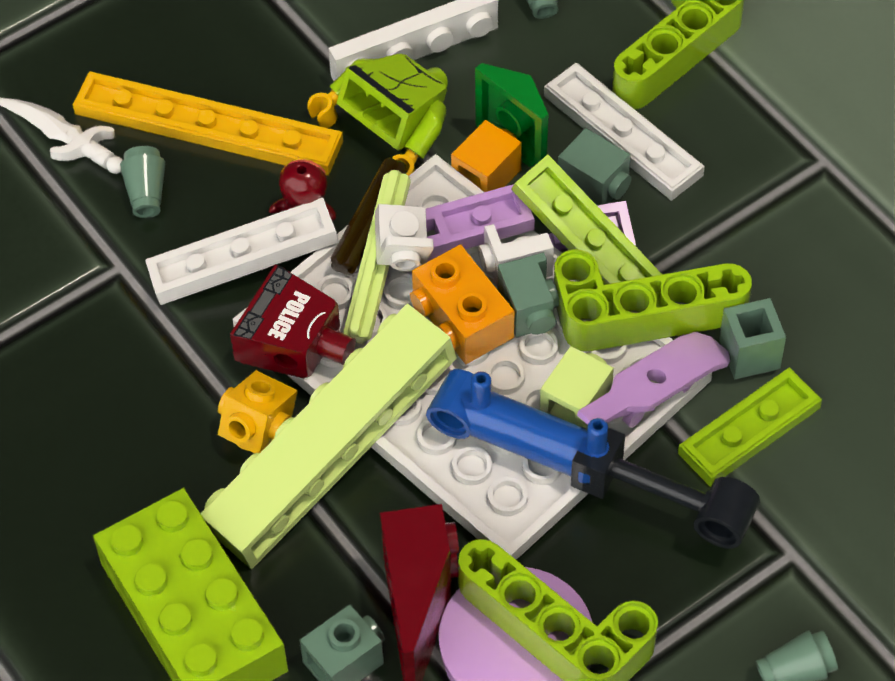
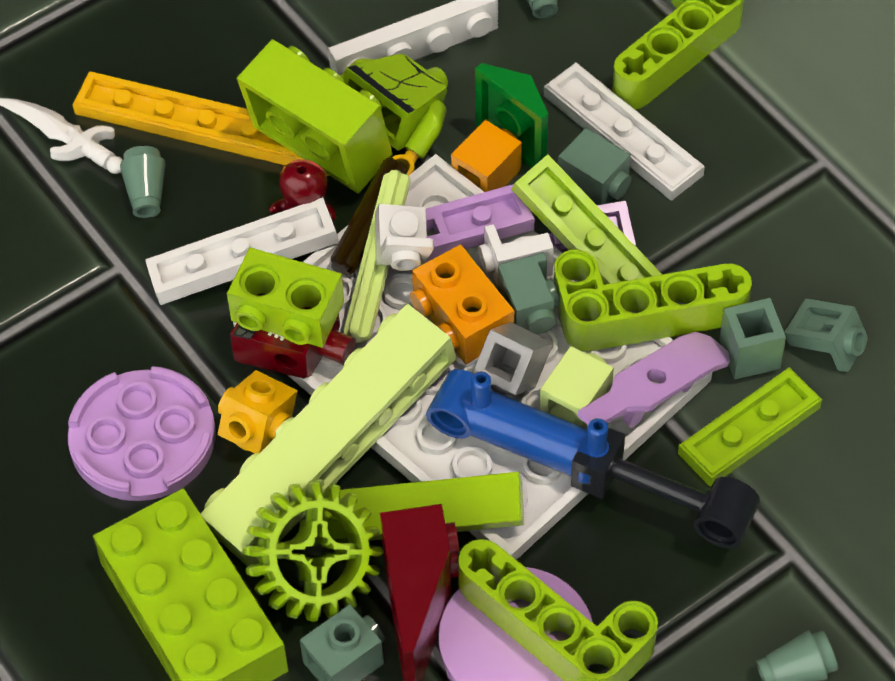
none -> lavender tile [68,366,216,501]
none -> lime brick [227,247,344,348]
none -> lime brick [237,39,393,194]
none -> lime gear [243,481,383,621]
none -> lime tile [323,472,525,543]
none -> light grey brick [473,322,553,395]
none -> sand green bracket [784,298,868,372]

